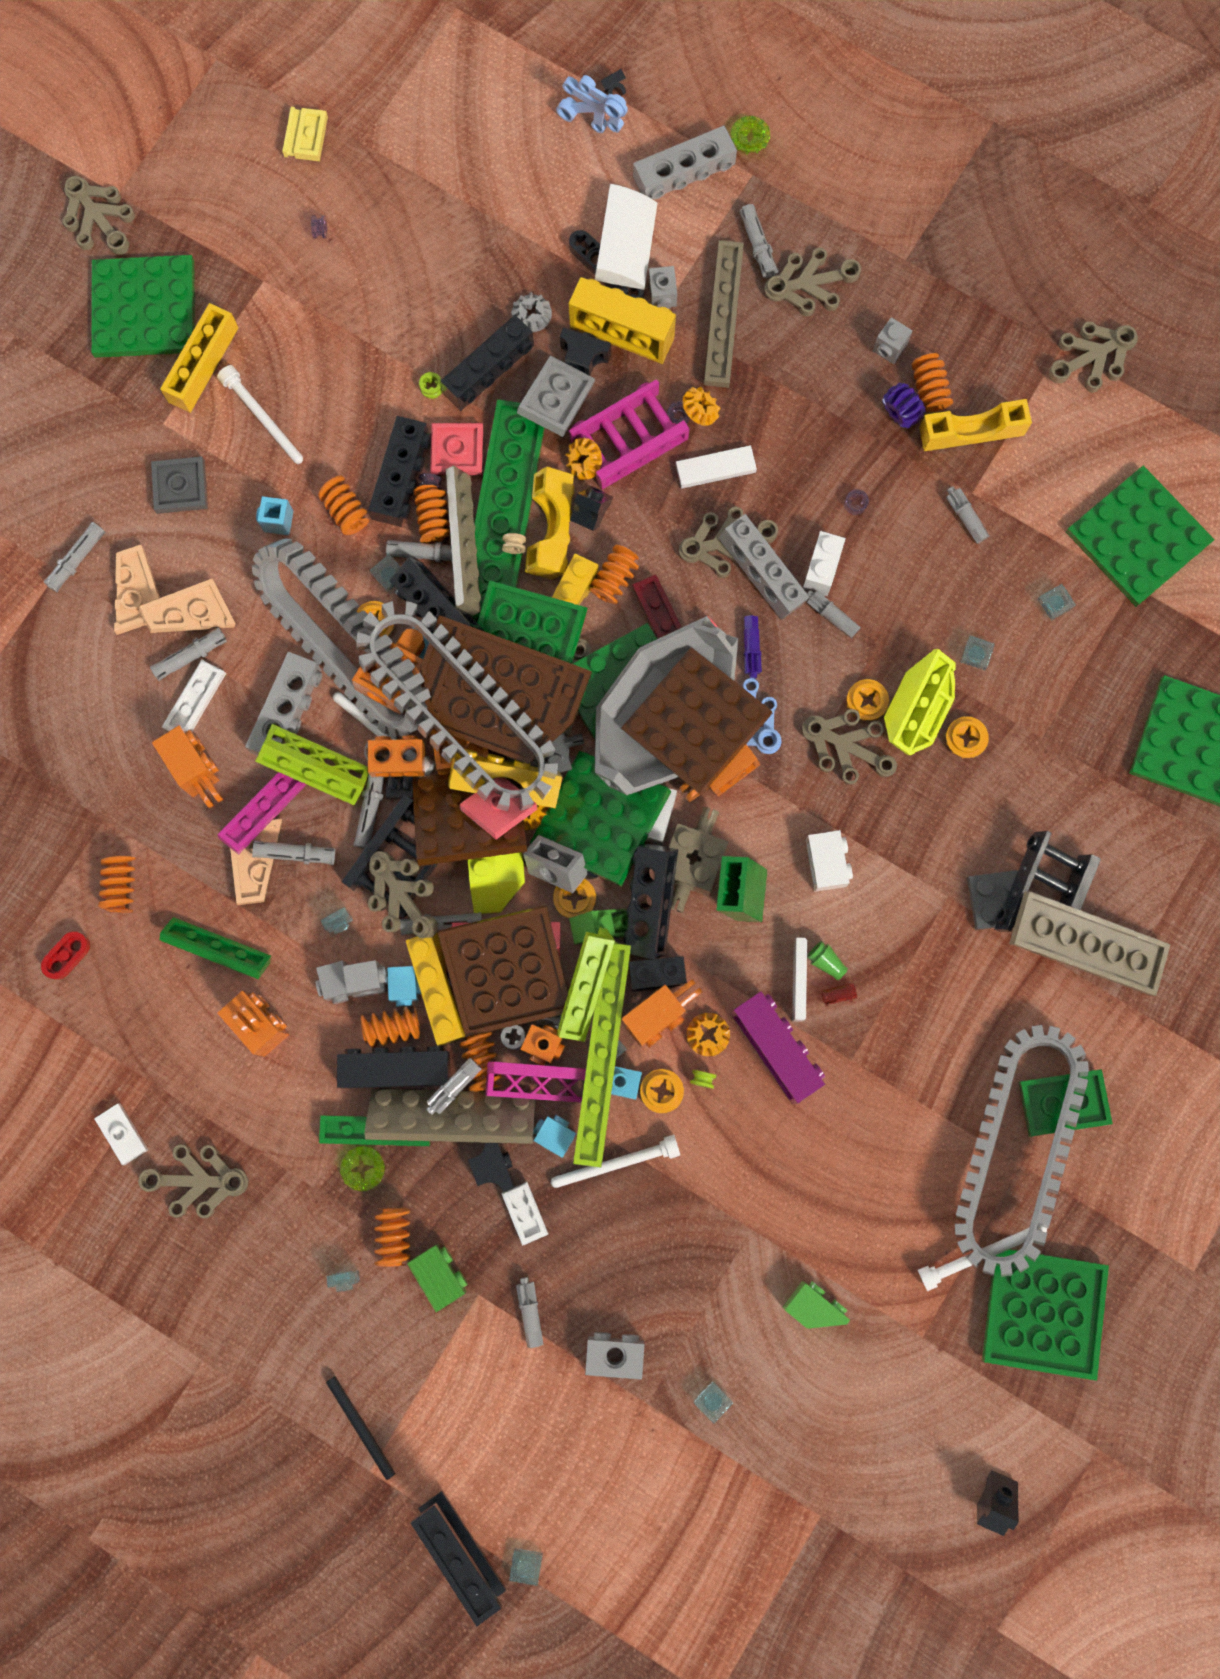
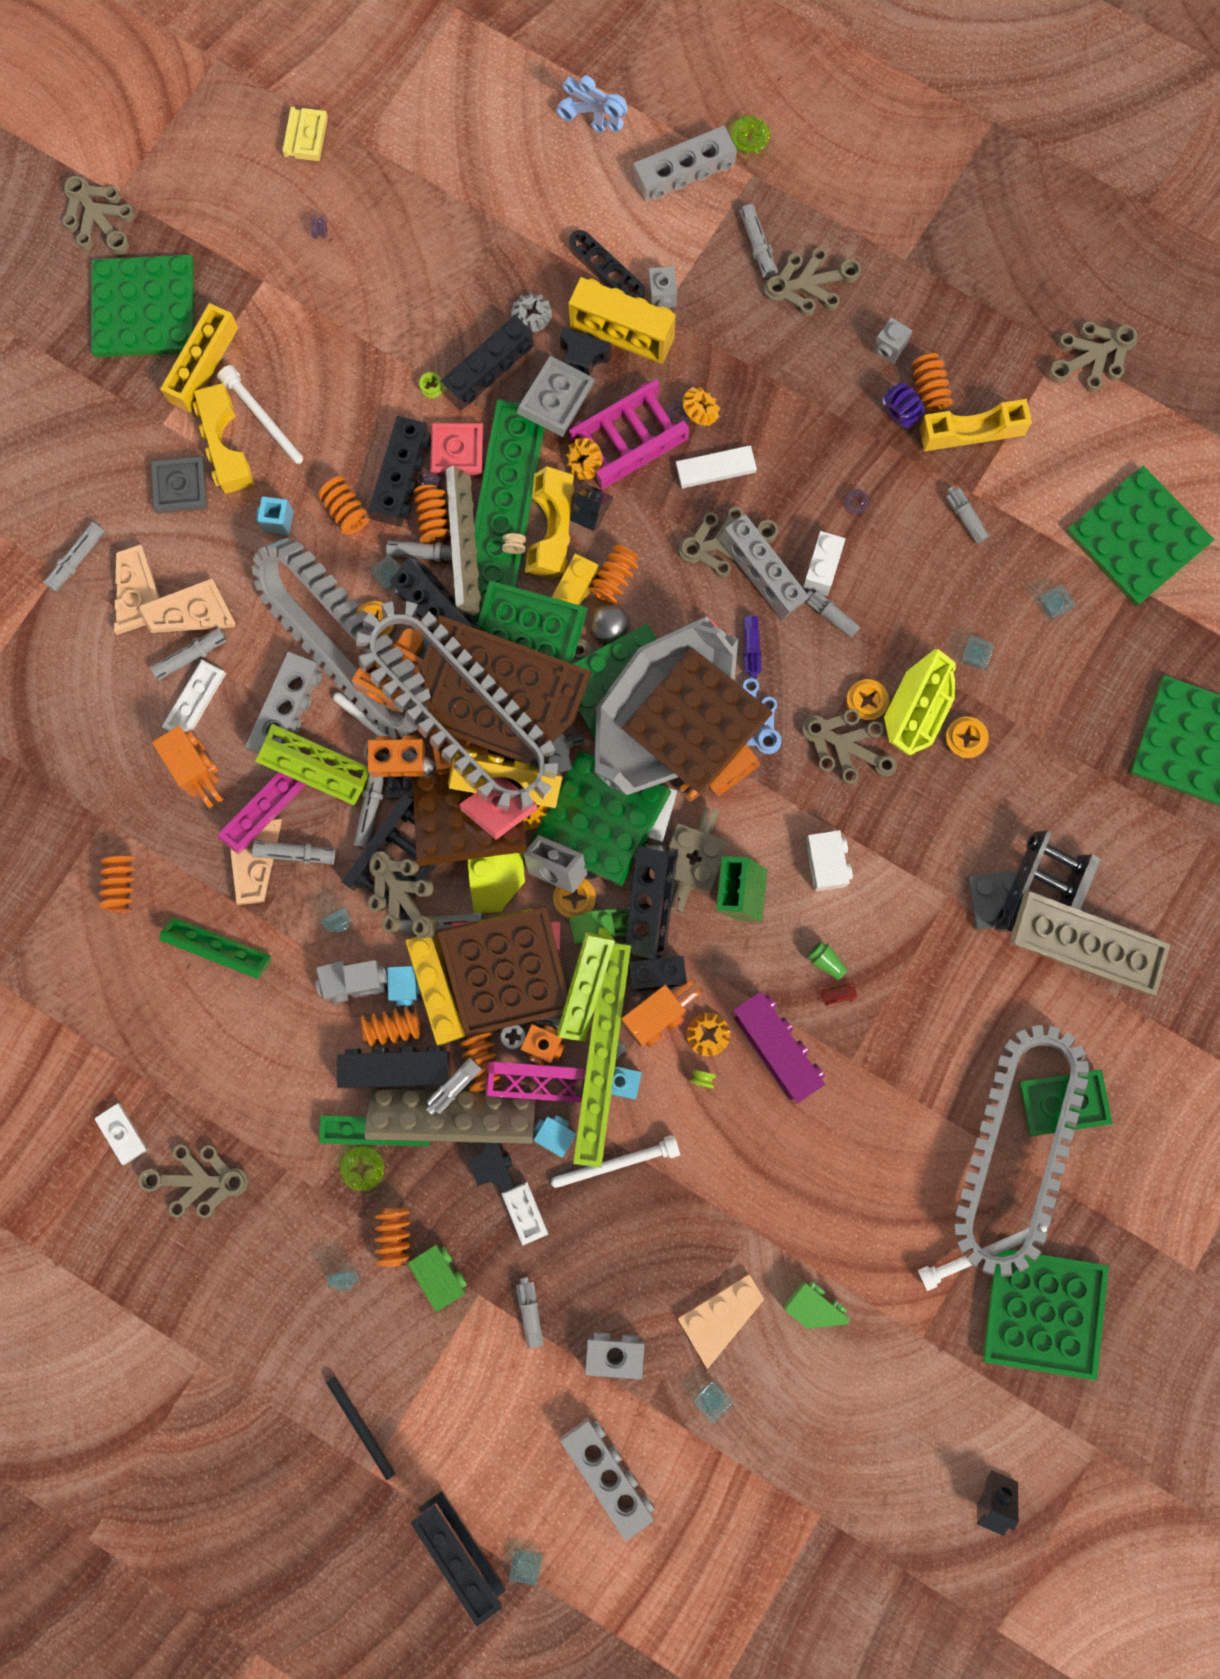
red plate [41,931,90,980] -> none
orange brick [217,990,289,1057] -> none
black tile [595,69,626,96] -> none
white slope [595,184,657,290] -> none
dark red plate [632,574,682,639] -> none
light orange gear [640,1069,684,1113] -> none
dark tan plate [704,240,744,388] -> none
white tile [792,938,807,1022] -> none
none -> yellow arch [193,383,255,494]
none -> light grey brick [560,1417,655,1541]
none -> flat silver hair [589,604,629,644]
none -> light nougat wing [678,1274,764,1369]

